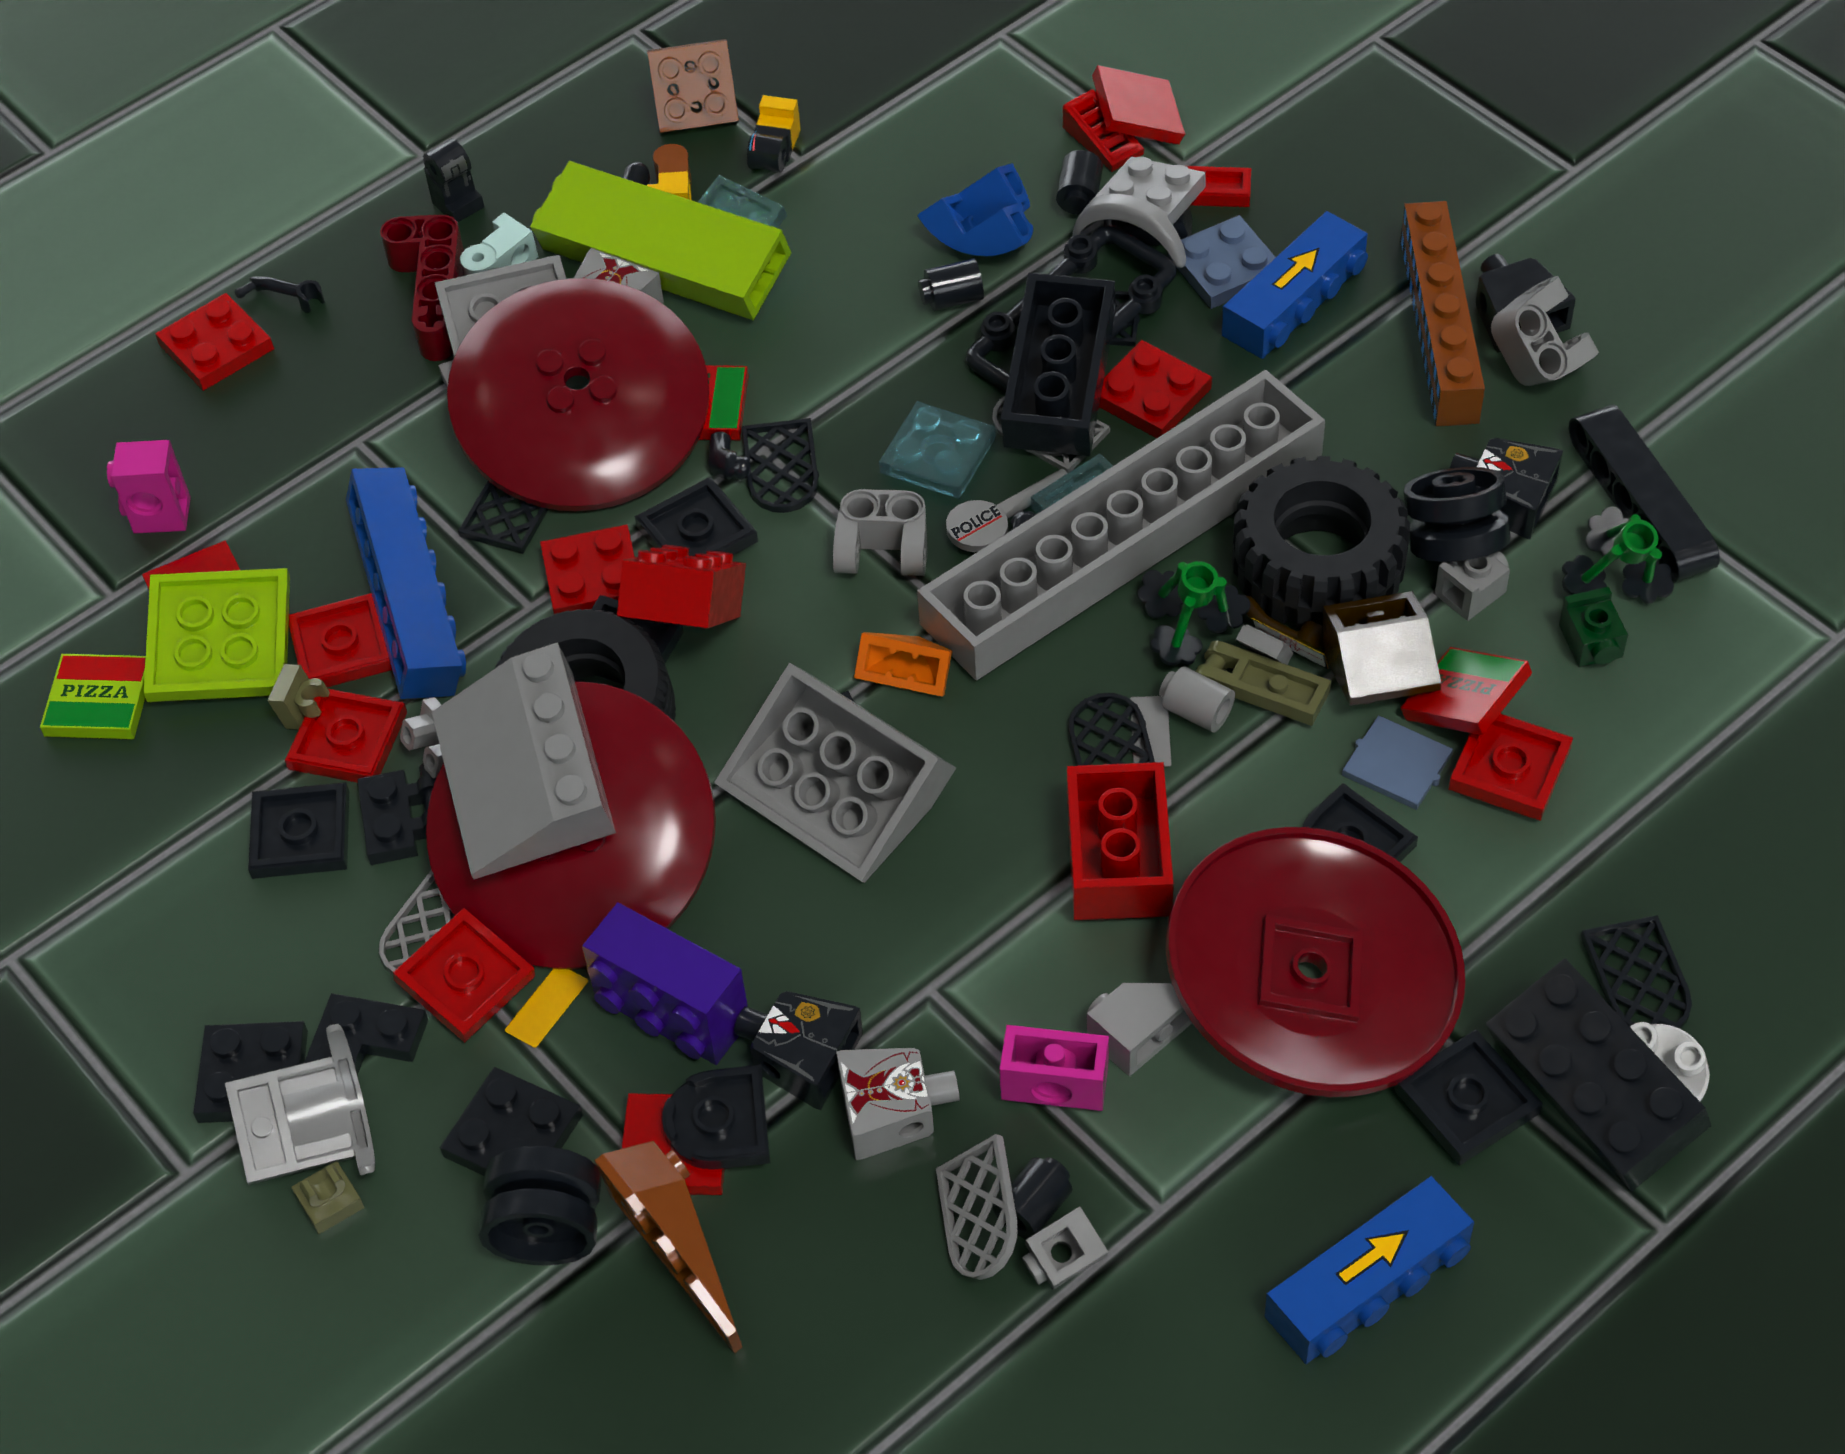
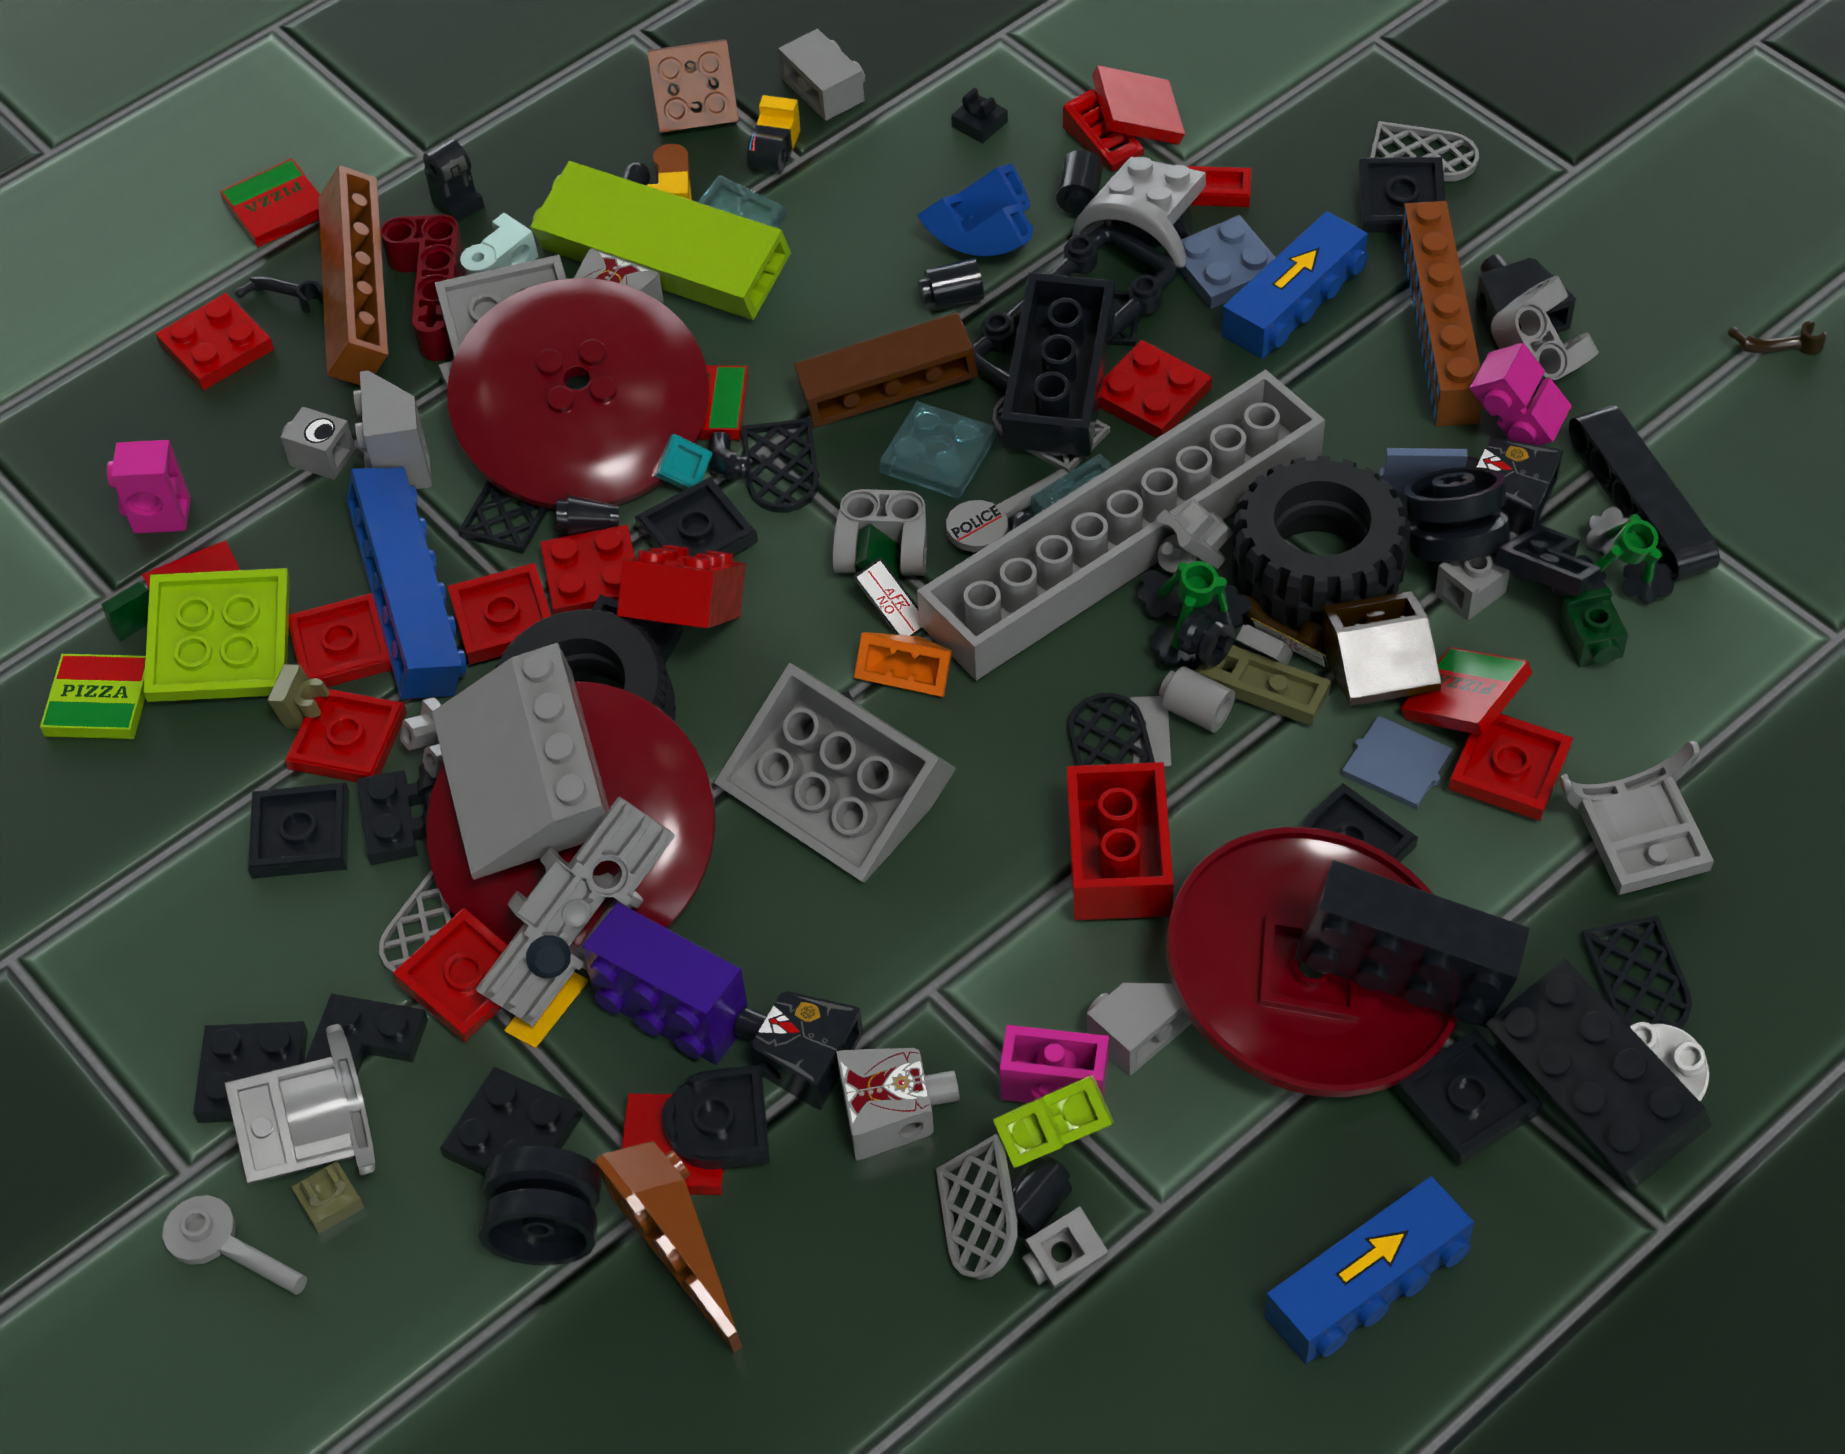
none -> dark green tile [101,581,149,641]
none -> light grey piece [162,1195,307,1295]
none -> tile [220,158,320,248]
none -> light grey brick [280,406,356,480]
none -> dark orange brick [318,165,388,385]
none -> light grey slope [353,371,432,489]
none -> red plate [448,563,551,665]
none -> light grey piece [476,796,676,1026]
none -> black cone [556,495,619,536]
none -> teal tile [654,434,713,490]
none -> light grey brick [778,28,865,121]
none -> reddish brown brick [794,312,978,428]
none -> white sticker [853,558,924,636]
none -> dark green tile [855,524,901,579]
none -> black tile [951,88,1008,144]
none -> lime slope [993,1074,1114,1168]
none -> light grey hips [1156,499,1234,574]
none -> black wheel [1177,609,1235,667]
none -> black brick [1294,859,1530,1028]
none -> black tile [1358,157,1445,233]
none -> light grey window [1370,121,1479,181]
none -> sand blue piece [1379,448,1468,499]
none -> dark pink piece [1470,342,1572,445]
none -> black plate [1495,524,1602,597]
none -> light grey piece [1560,741,1714,895]
none -> dark brown piece [1728,320,1827,355]

